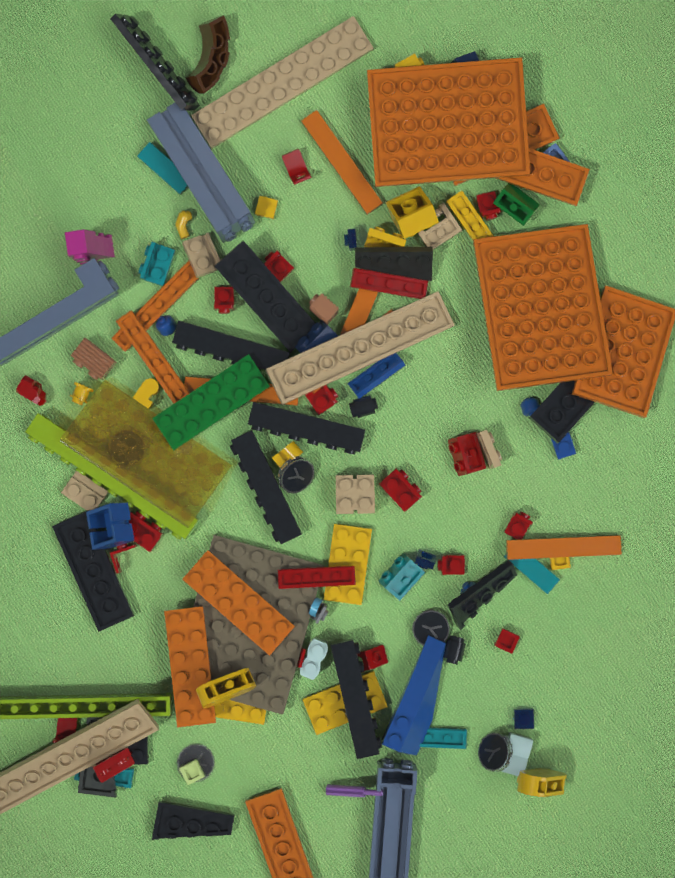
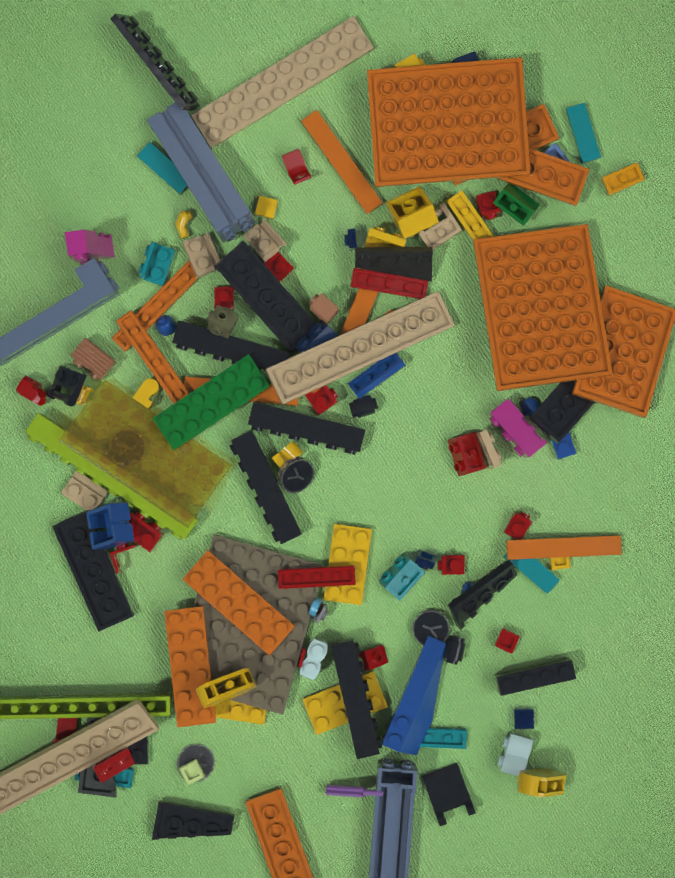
reddish brown brick [185,15,230,94] -> none
tan piece [336,475,375,514] -> none
red bracket [379,468,422,512] -> none
black tile [478,732,513,772] -> none
none -> black plate [46,365,87,407]
none -> olive brick [206,305,238,339]
none -> tan plate [243,219,287,262]
none -> black flag [422,763,476,826]
none -> dark pink wedge [489,398,547,458]
none -> black brick [494,657,576,696]
none -> teal tile [565,103,601,164]
none -> light orange plate [601,162,645,196]

